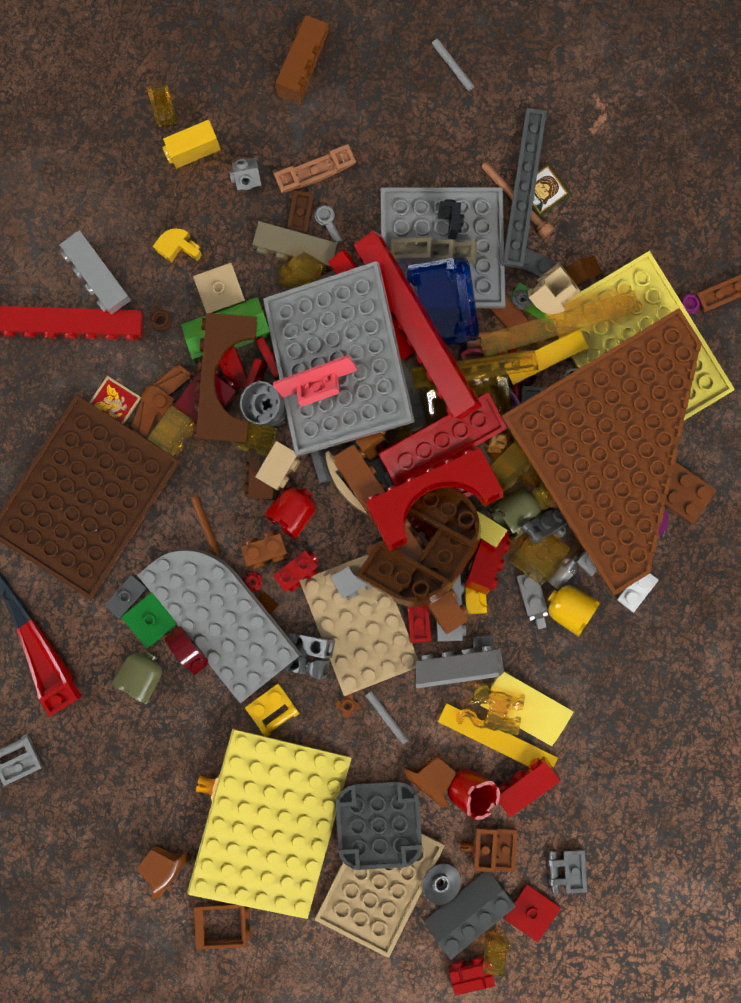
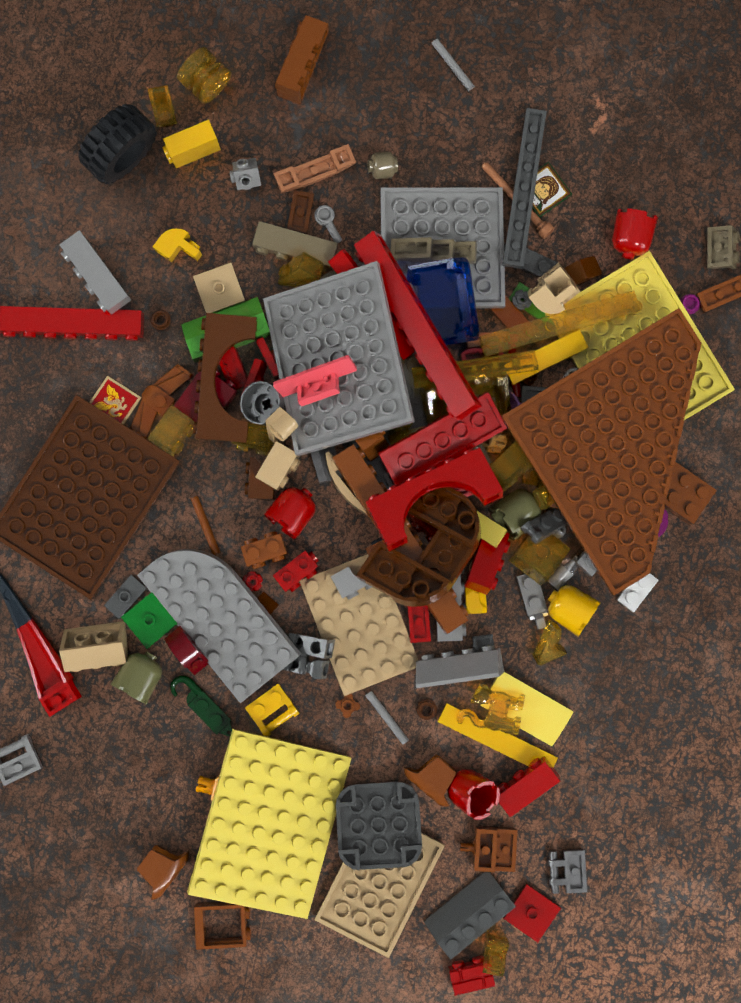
flat silver dish [422,863,461,905] -> none
black bracket [437,199,464,240] -> none
none -> tan slope [59,621,128,672]
none -> black tyre [78,104,157,184]
none -> dark green plate [170,675,232,736]
none -> clear yellow wheel [177,47,232,104]
none -> tan plate [265,407,298,443]
none -> dark tan head [367,151,398,179]
none -> reddish brown plate [416,699,437,720]
none -> clear yellow slope [532,620,567,665]
none -> red cylinder [612,208,658,259]
none -> dark tan bracket [707,225,740,270]

